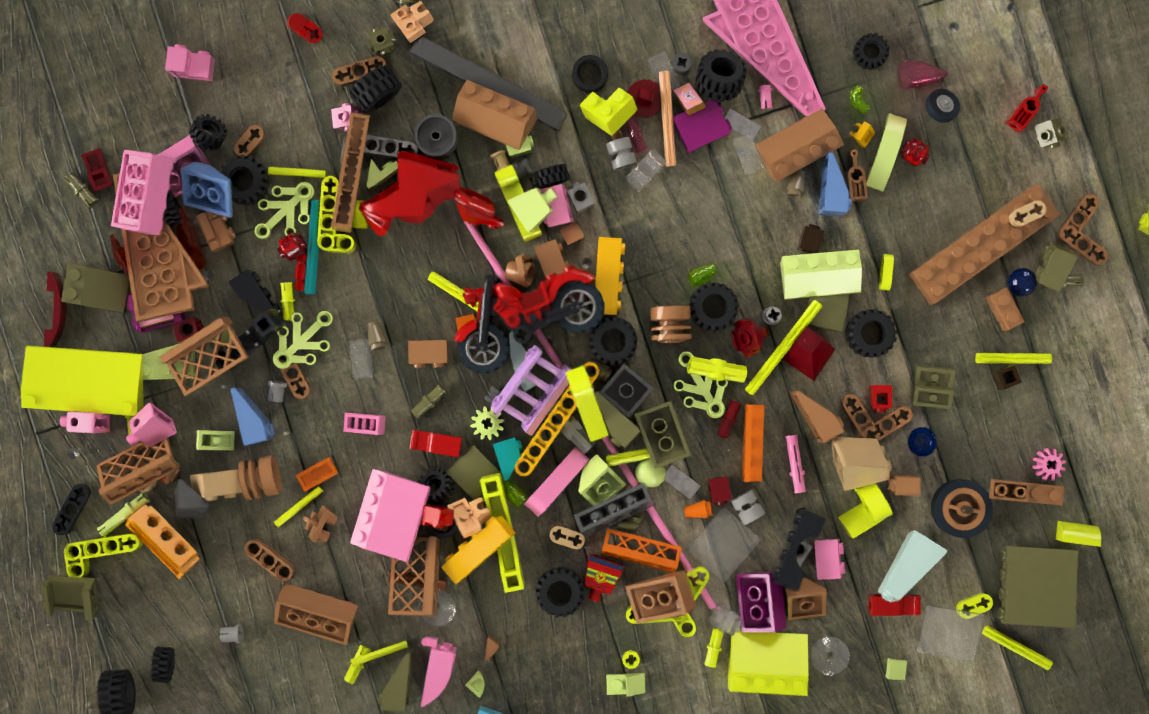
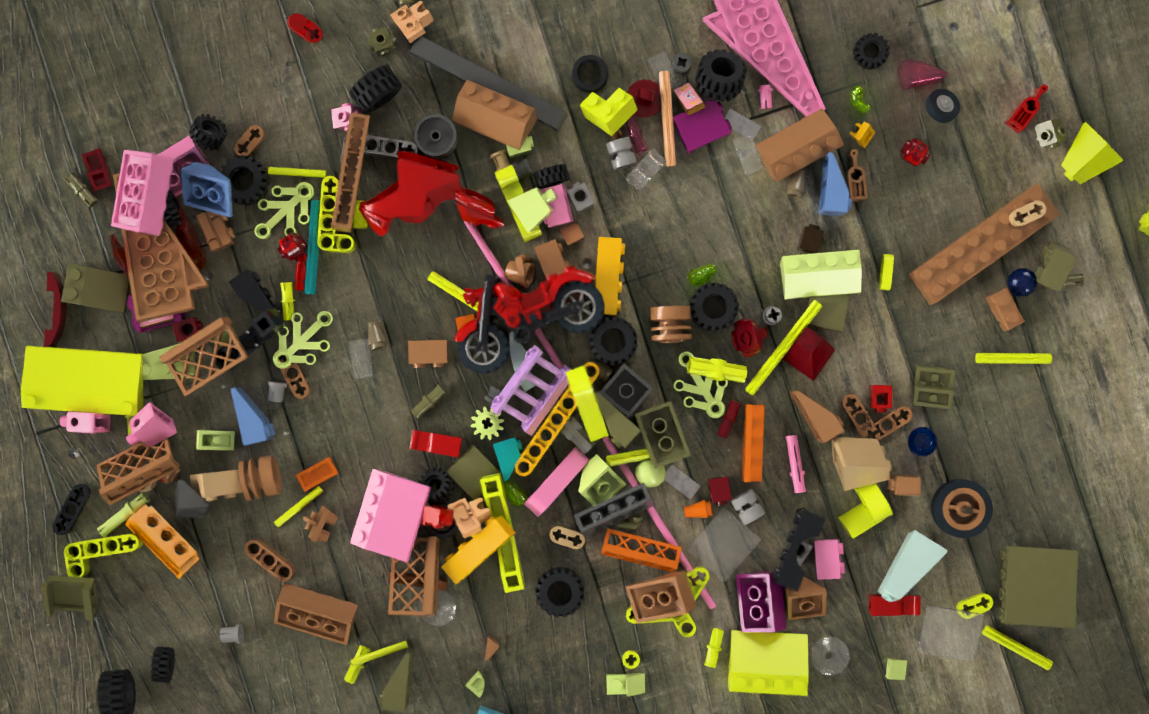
bright pink brick [165,44,215,81] -> none
medium nougat beam [332,56,387,86] -> none
bright pink slope [343,413,386,435] -> none
yellowish green slope [367,159,398,191] -> none
bright pink piece [421,636,457,707] -> none
red torso [584,553,624,602] -> none
clear brick [709,603,743,635] -> none
black tyre [846,309,898,358] -> none
yellowish green slope [866,113,907,192] -> none
medium nougat slope [989,479,1064,505] -> none
dark brown brick [991,365,1022,390] -> none
bright pink gear [1032,448,1066,481] -> none
neon yellow brick [1055,521,1101,547] -> none
medium nougat beam [1057,194,1108,265] -> none
none -> neon yellow slope [1061,122,1123,184]

